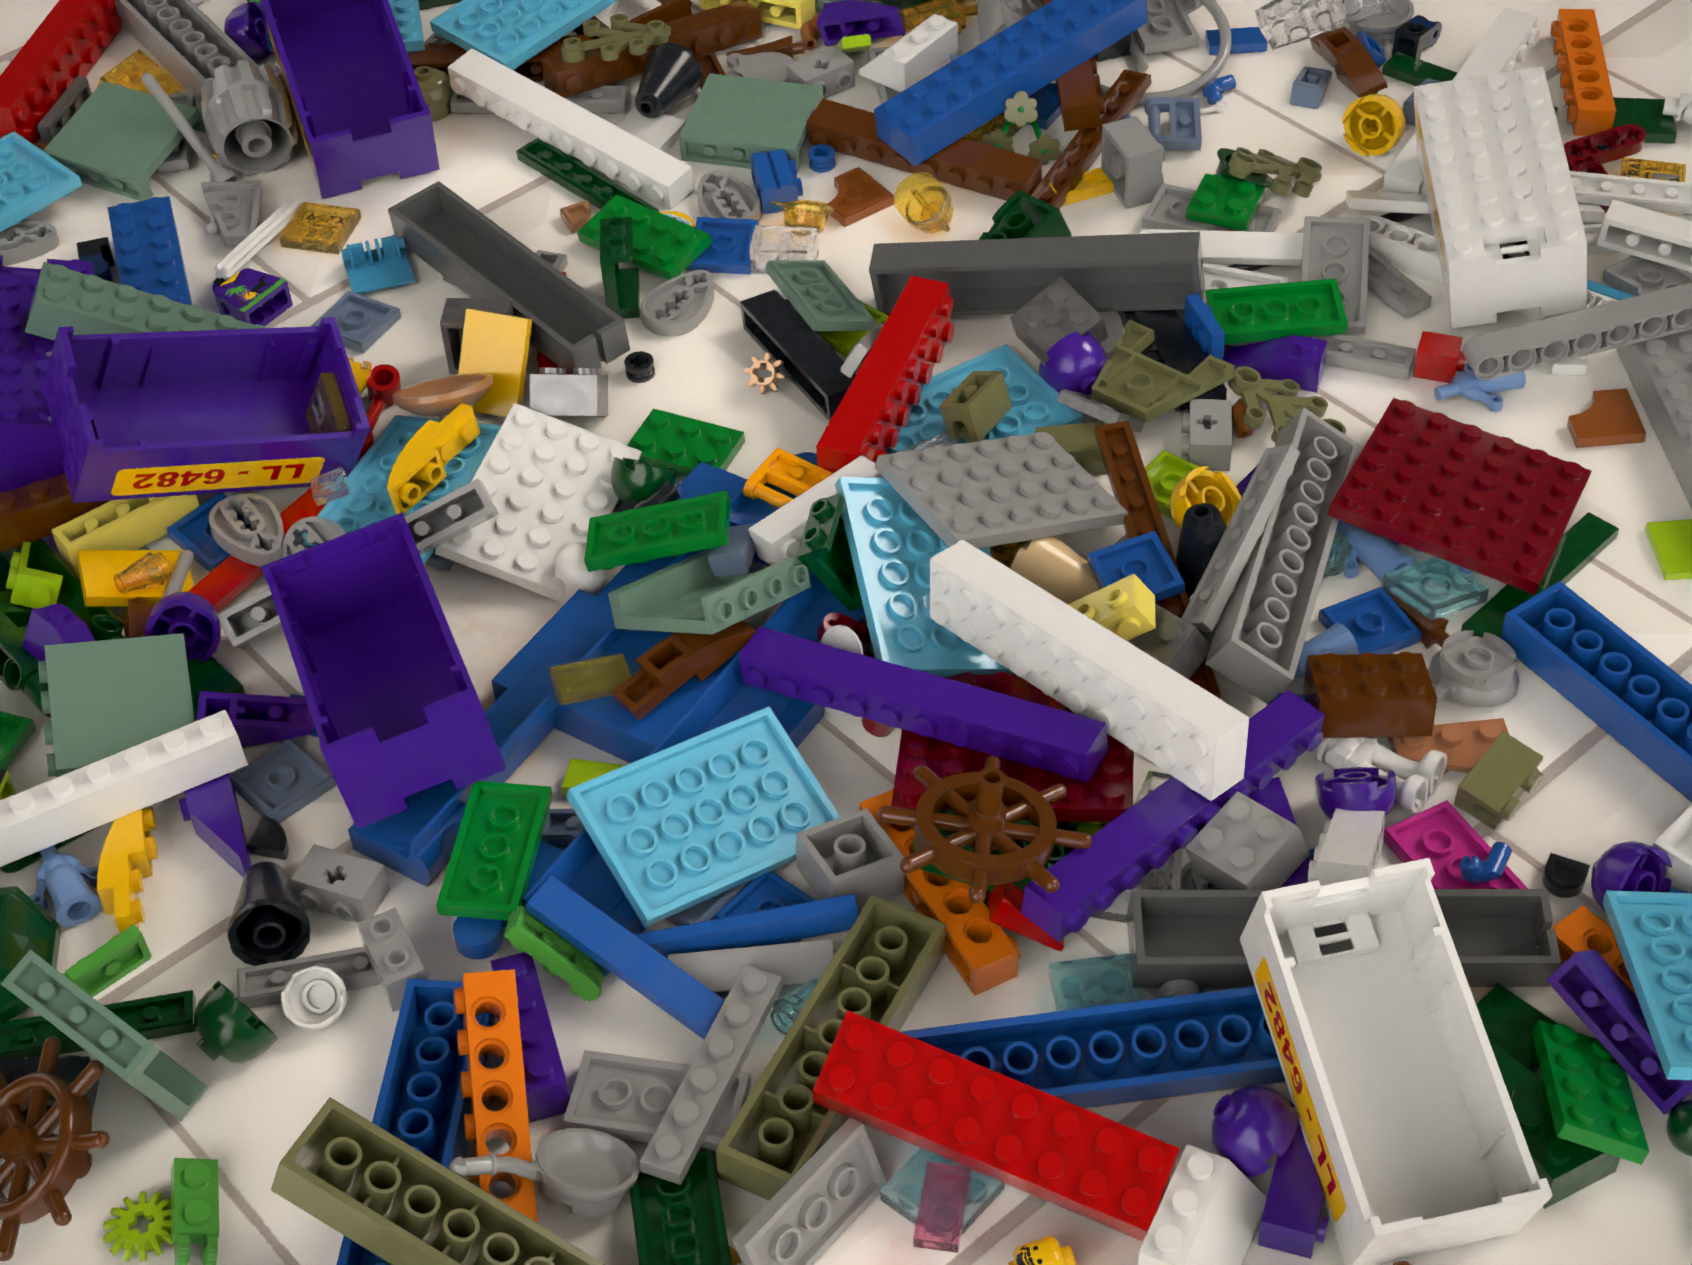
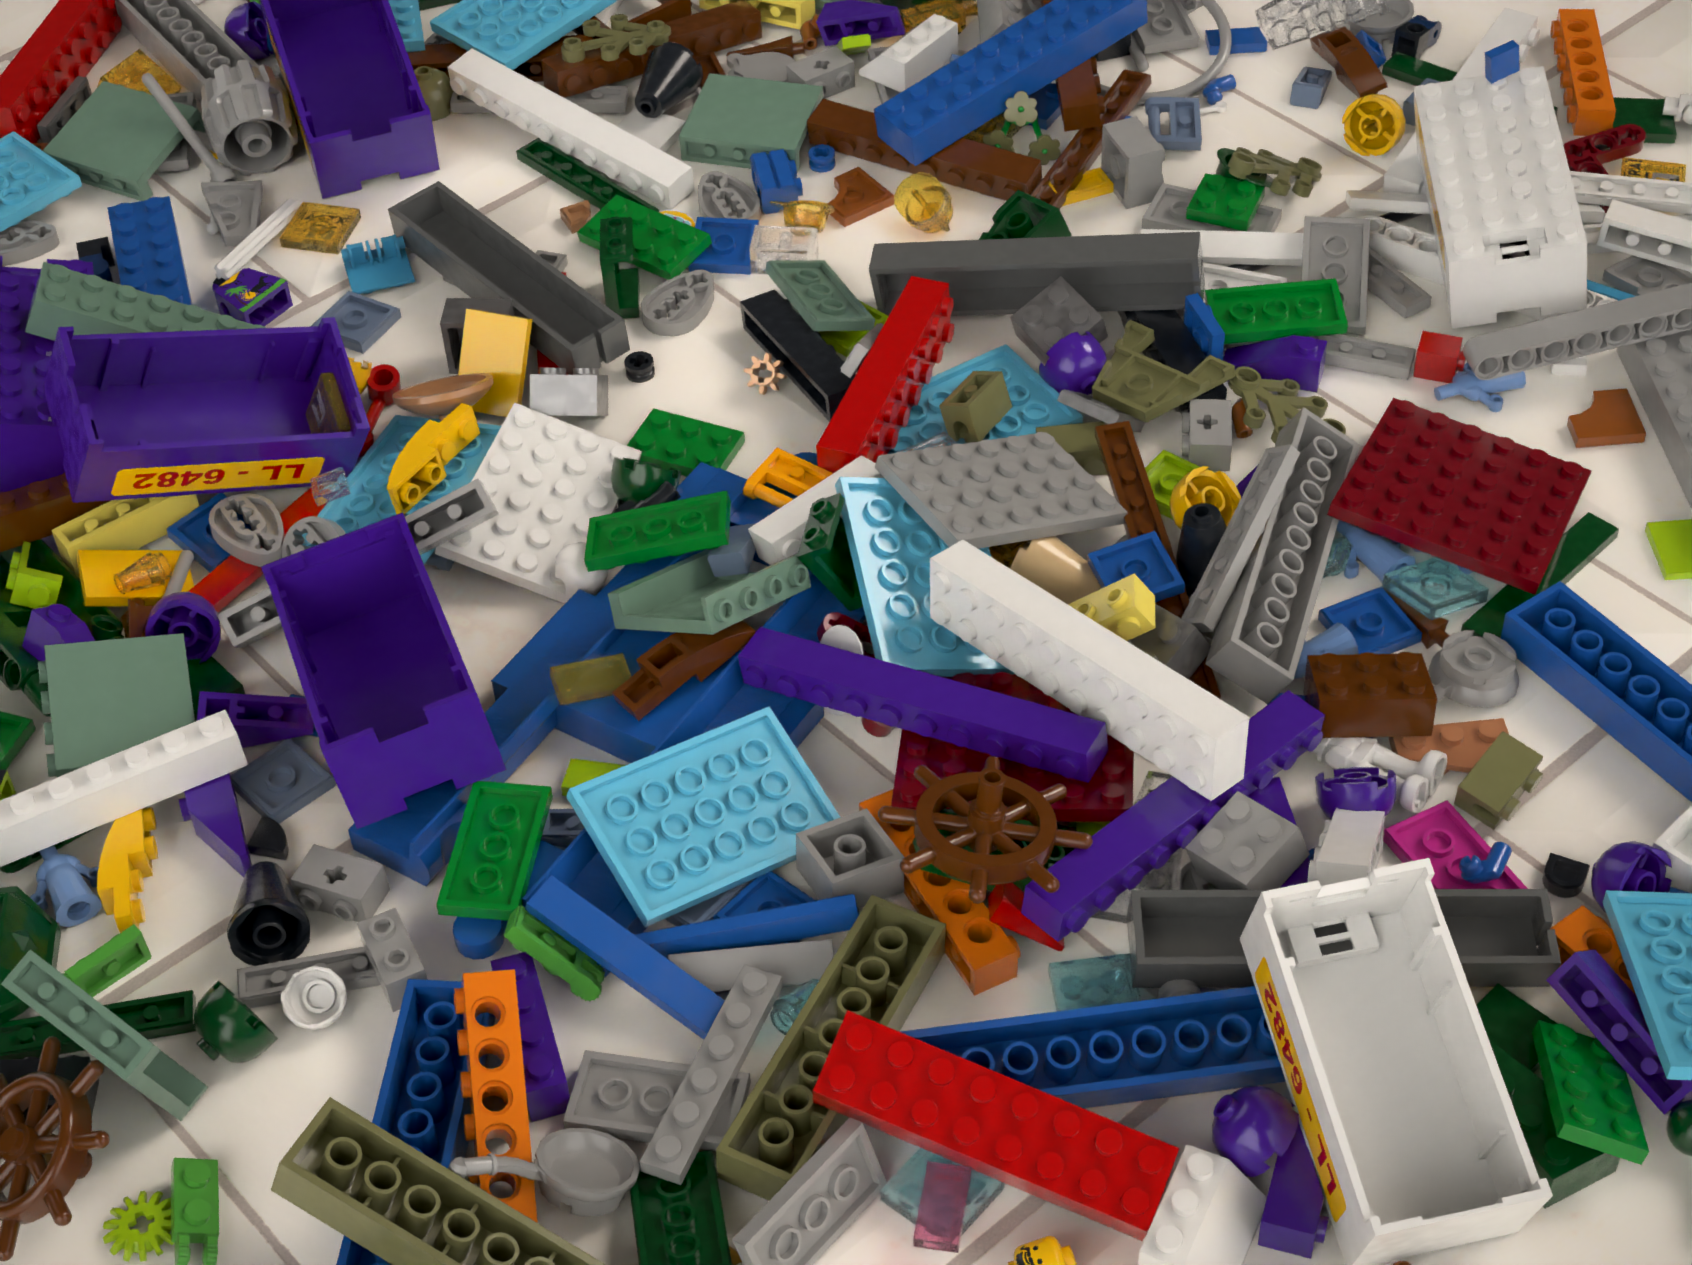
none -> blue tile [1485,40,1520,84]

